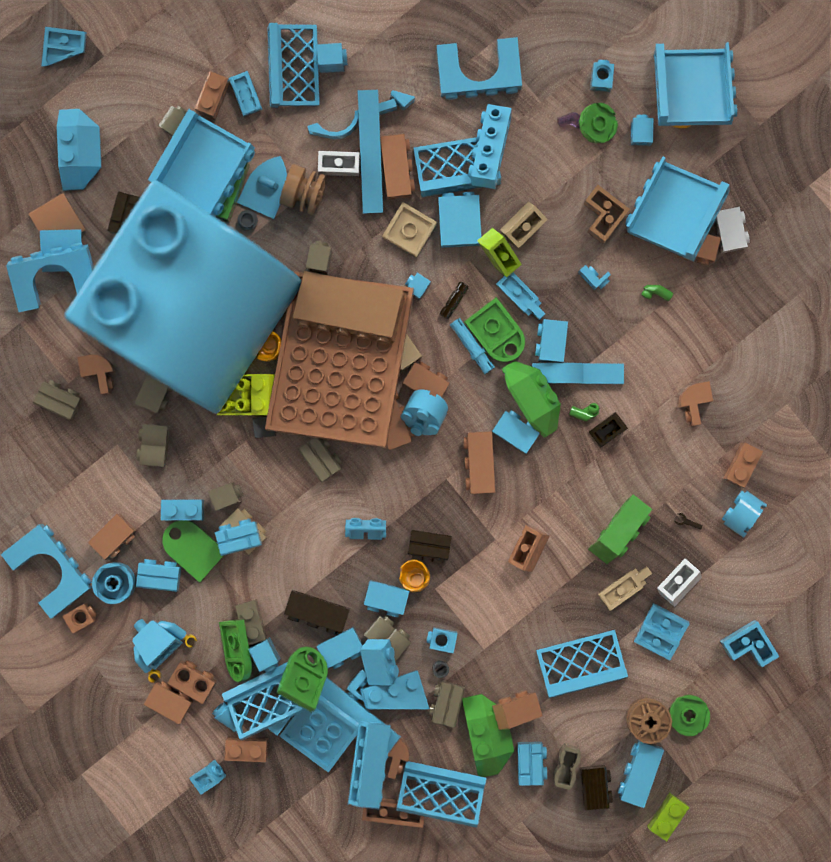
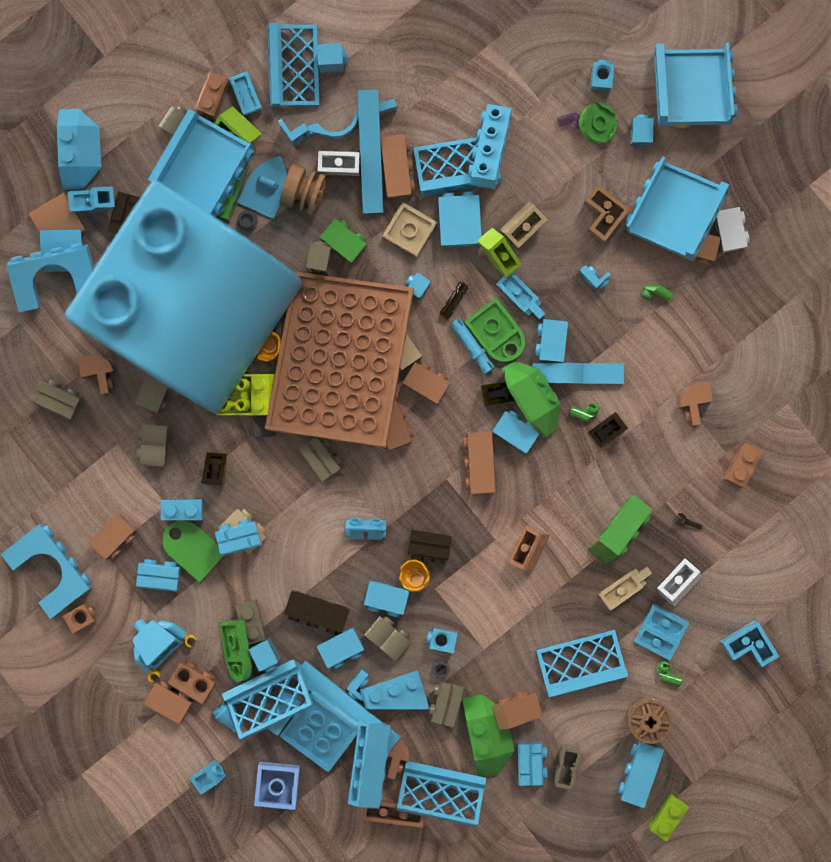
medium azure wing [41,27,87,66] -> none
medium azure brick [92,562,136,604] -> none
dark tan brick [208,482,244,511] -> none
nougat brick [225,737,268,762] -> none
bright green tile [277,647,328,712] -> none
medium nougat brick [293,271,406,344] -> none
medium azure brick [360,639,399,685] -> none
medium azure slope [390,90,415,111] -> none
medium azure brick [400,389,448,436] -> none
medium azure arch [436,37,522,100] -> none
dark brown brick [580,765,613,810] -> none
bright green plate [669,695,710,736] -> none
medium azure brick [722,491,767,538] -> none
none -> medium azure brick [67,187,115,213]
none -> dark brown slope [202,452,227,485]
none -> lime brick [214,106,262,146]
none -> light blue brick [254,761,301,810]
none -> medium azure panel [278,119,311,148]
none -> bright green brick [320,219,367,265]
none -> dark brown slope [481,382,515,406]
none -> bright green arm [657,661,682,687]

